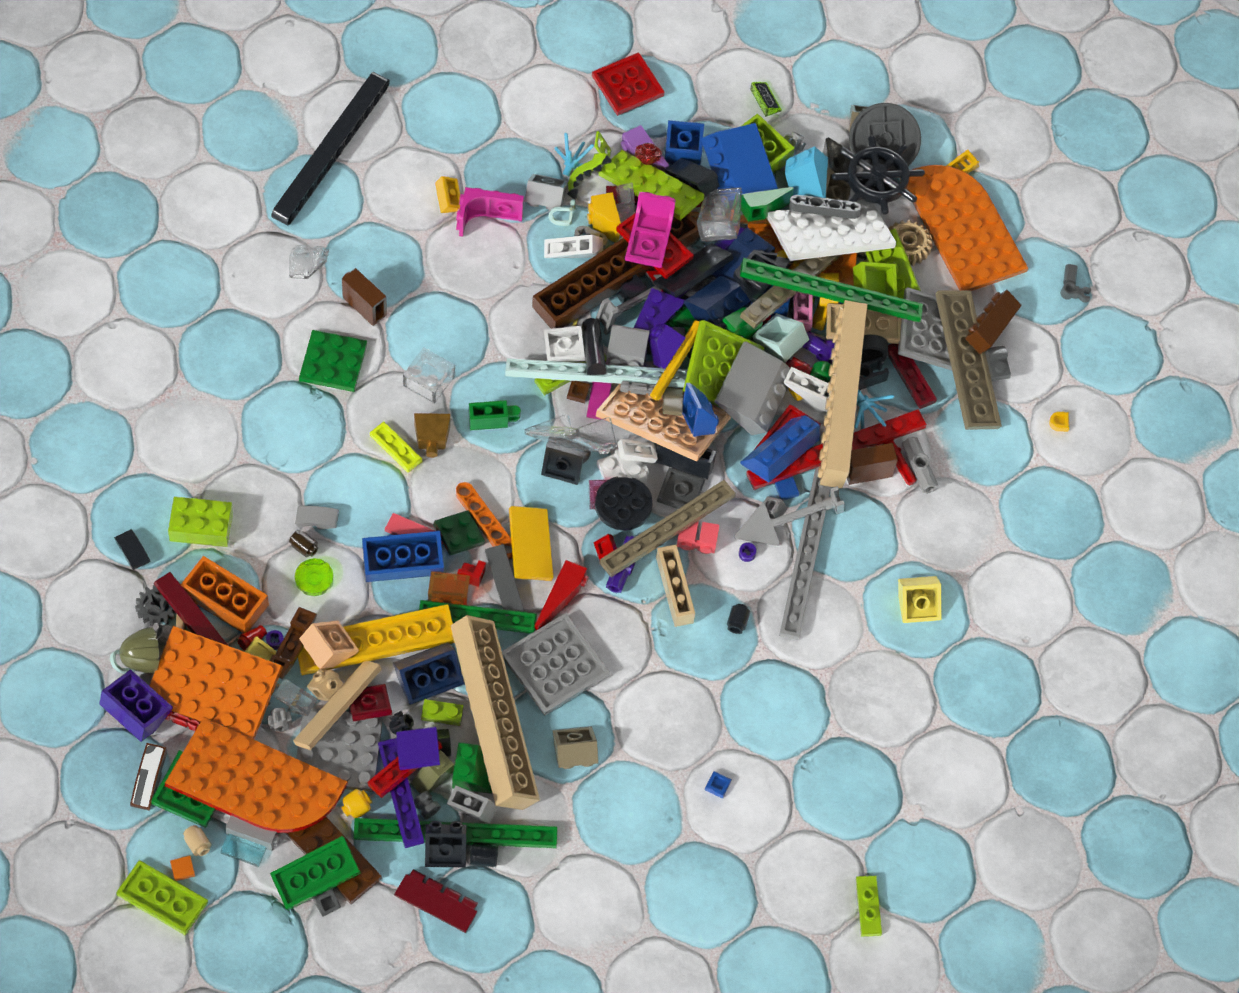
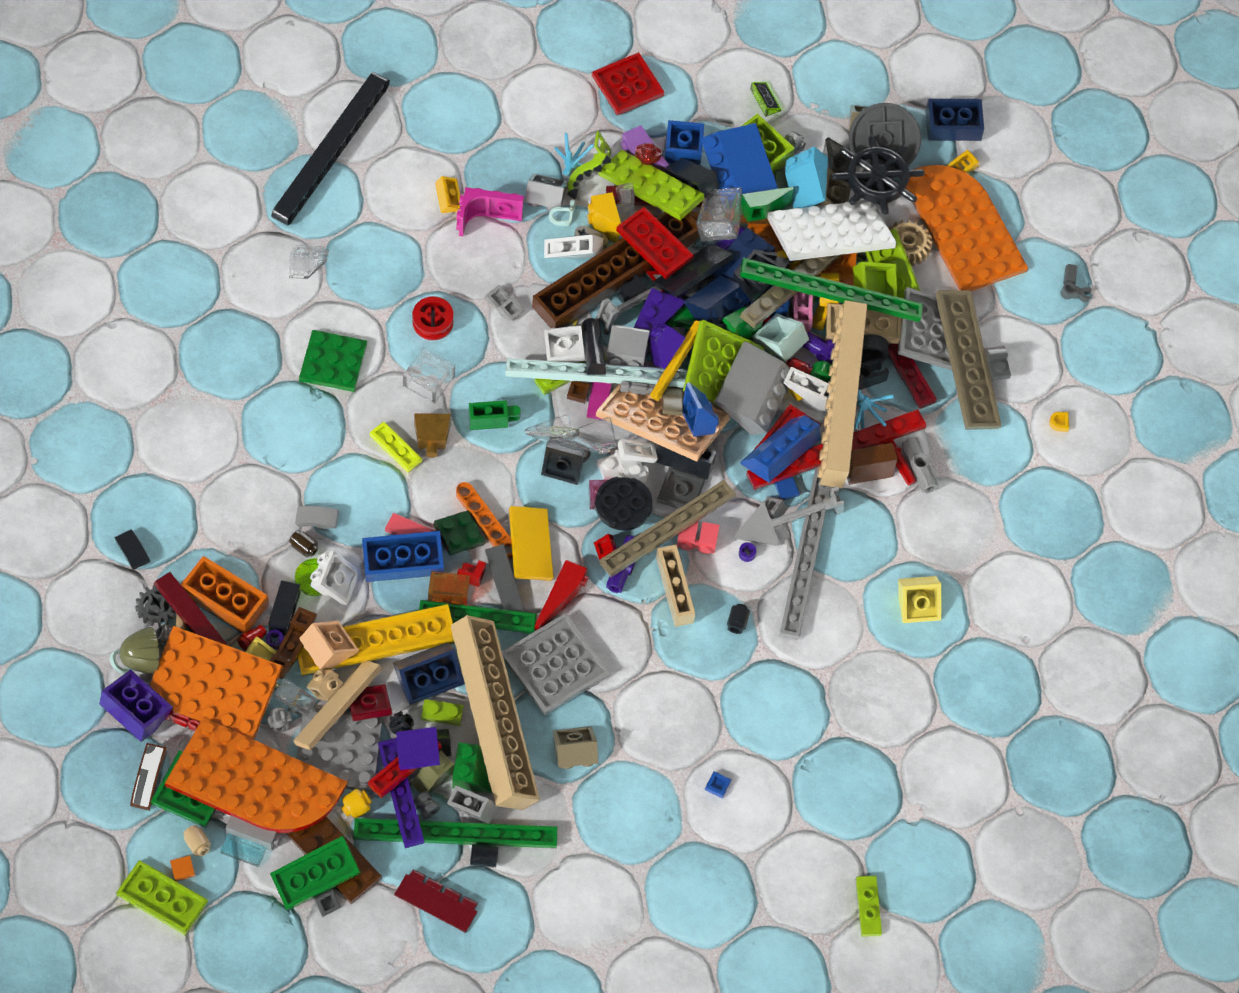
lime brick [168,496,233,547] -> none
reddish brown brick [342,268,387,326] -> none
black plate [425,821,467,868] -> none
dark pink bracket [625,192,676,268] -> none
dark grey beam [789,195,861,219] -> none
reddish brown brick [965,290,1022,354] -> none
none -> black piece [268,580,301,635]
none -> white plate [310,551,361,605]
none -> red wheel [412,296,454,341]
none -> light grey slope [484,285,524,322]
none -> dark blue brick [925,98,984,141]

